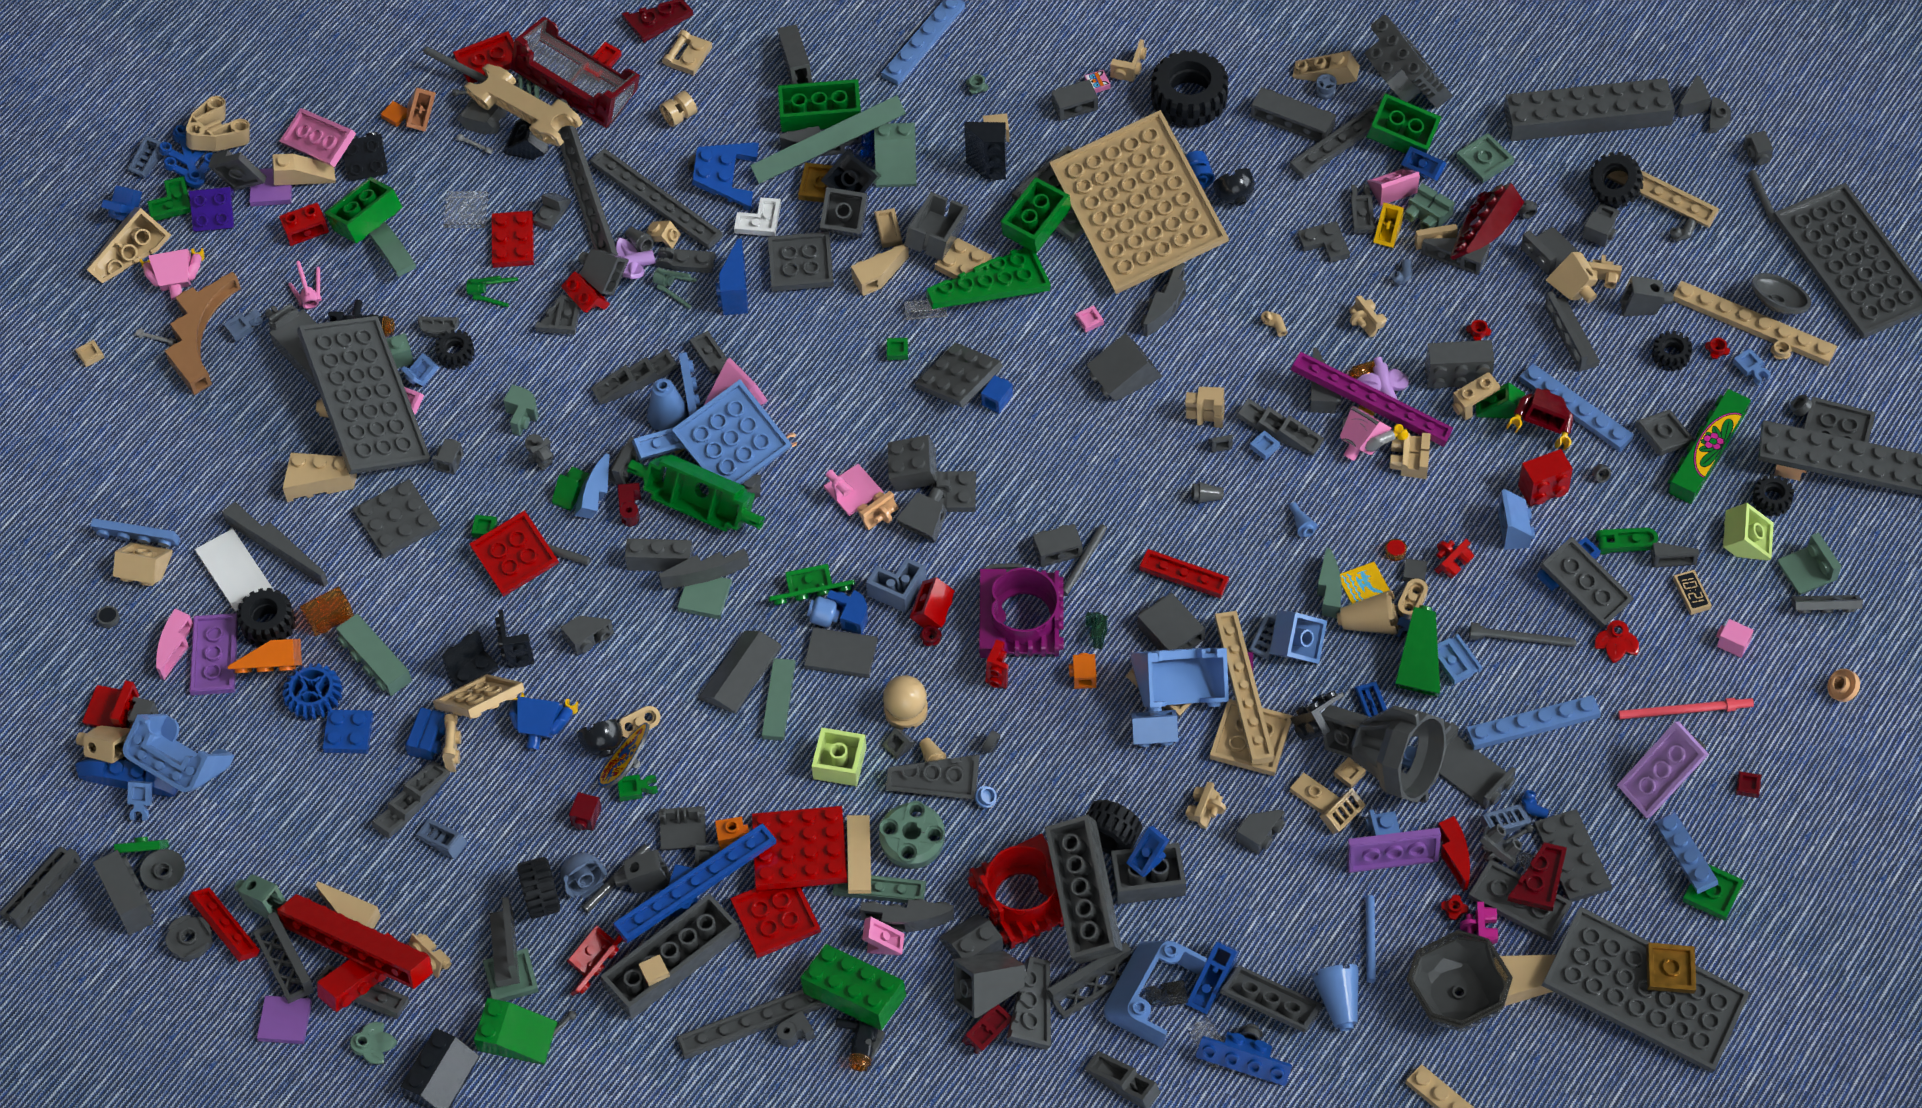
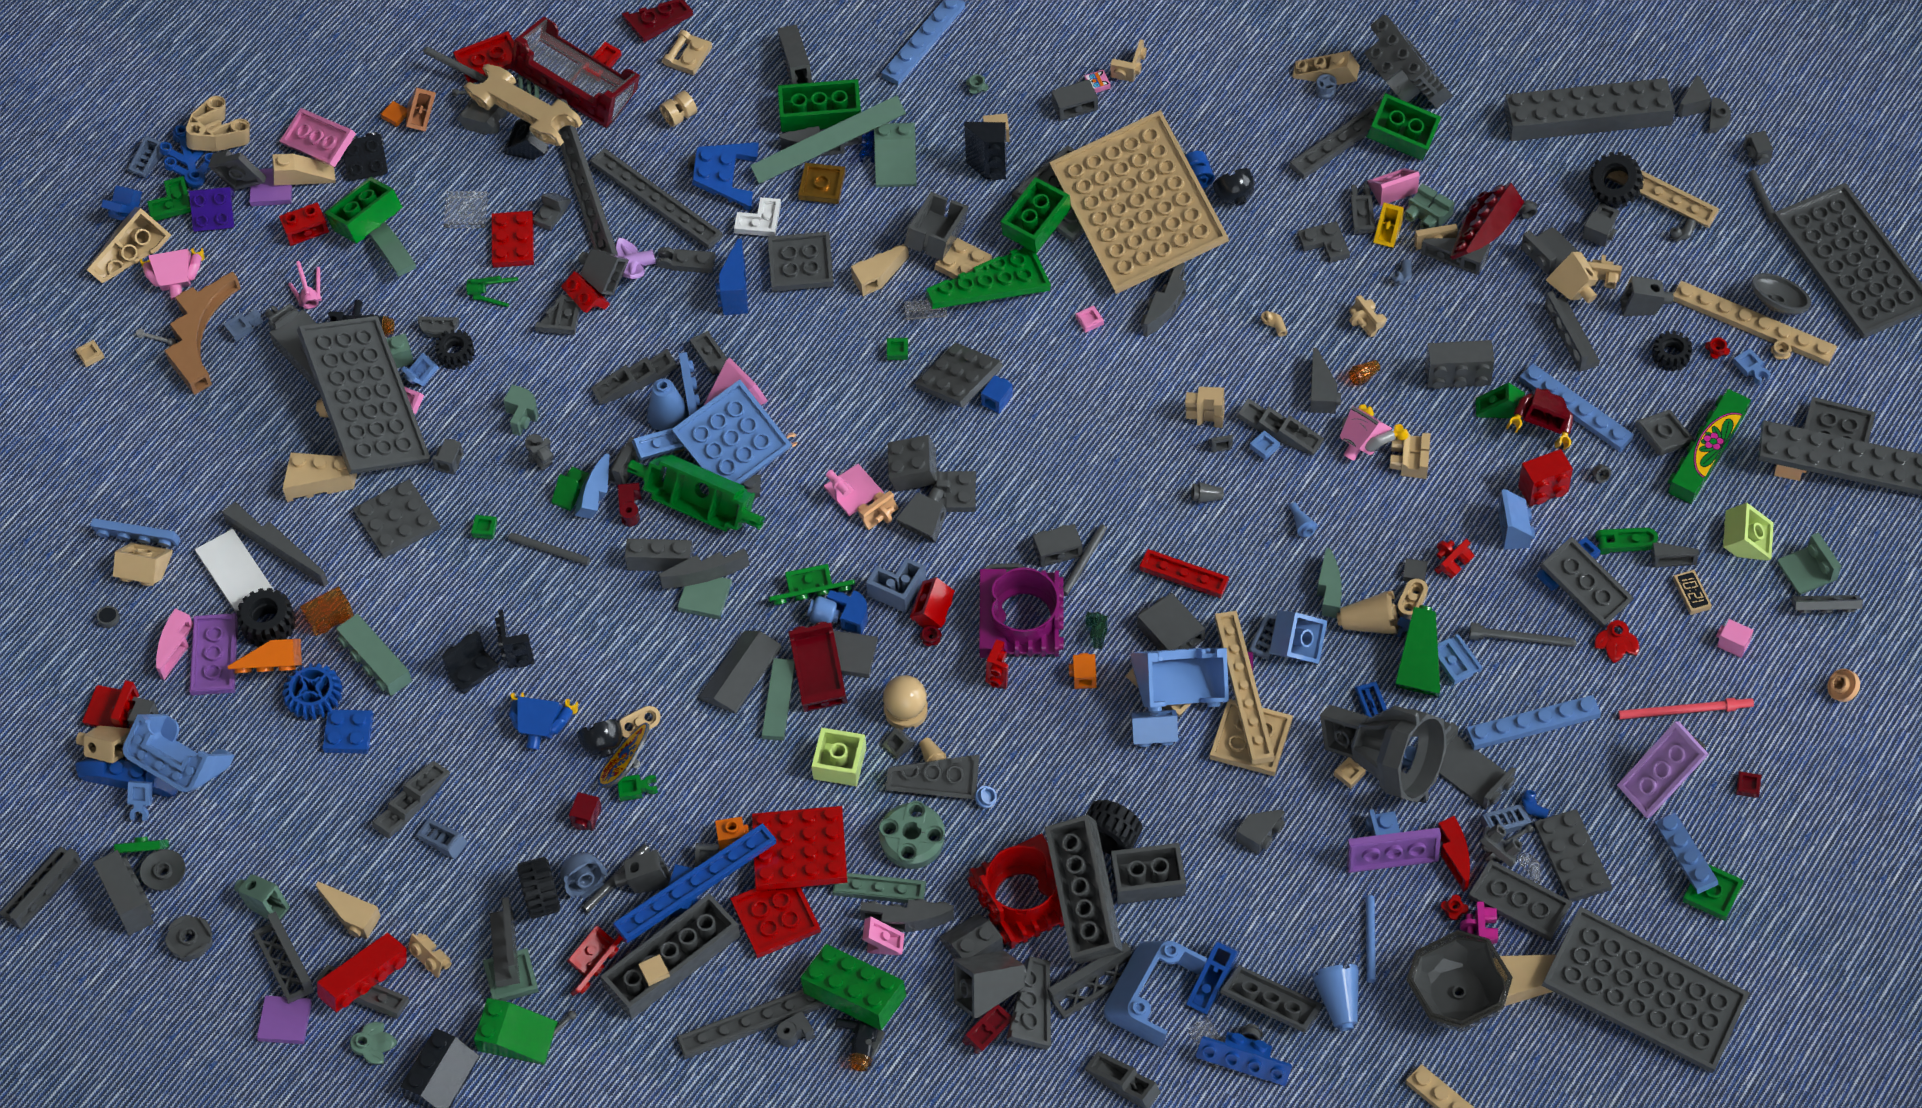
red plate [188,887,260,962] -> none
red brick [277,894,433,989] -> none
blue brick [405,707,446,761] -> none
tan plate [433,674,525,719] -> none
tan plate [442,714,461,772] -> none
light grey hinge [456,134,493,154] -> none
red plate [469,510,559,597] -> none
dark grey slope [561,616,614,656] -> none
dark grey cone [625,227,654,252] -> none
tan bracket [646,220,681,249] -> none
sand green plant [653,268,697,309] -> none
dark grey hinge [659,805,706,850] -> none
dark grey brick [820,187,869,238] -> none
black slope [821,149,881,193] -> none
tan slope [847,815,871,894] -> none
tan tile [874,208,902,248] -> none
dark grey tile [982,730,1001,753] -> none
dark grey slope [1087,333,1162,401] -> none
blue slope [1126,826,1170,877] -> none
clear smoke plate [1145,980,1188,1007] -> none
black tyre [1151,50,1228,128] -> none
tan hips [1186,782,1226,829] -> none
dark grey brick [1251,87,1336,142] -> none
black bracket [1290,690,1345,741] -> none
tan plate [1290,773,1340,814] -> none
magenta plate [1291,351,1453,447] -> none
tan slope [1319,788,1366,834] -> none
yellow sticker [1340,562,1390,604] -> none
lavender plant [1357,357,1409,400] -> none
tile [1385,539,1407,561] -> none
blue slope [1401,146,1447,181] -> none
tan bracket [1452,372,1500,421] -> none
sand green plate [1456,133,1515,183] -> none
red plate [1466,320,1491,341] -> none
dark red wing [1507,842,1567,912] -> none
pearl gold plate [1646,942,1696,994] -> none
black tyre [1752,474,1794,516] -> none
dark grey tile [1790,395,1812,416] -> none
none -> dark red panel [788,622,848,712]

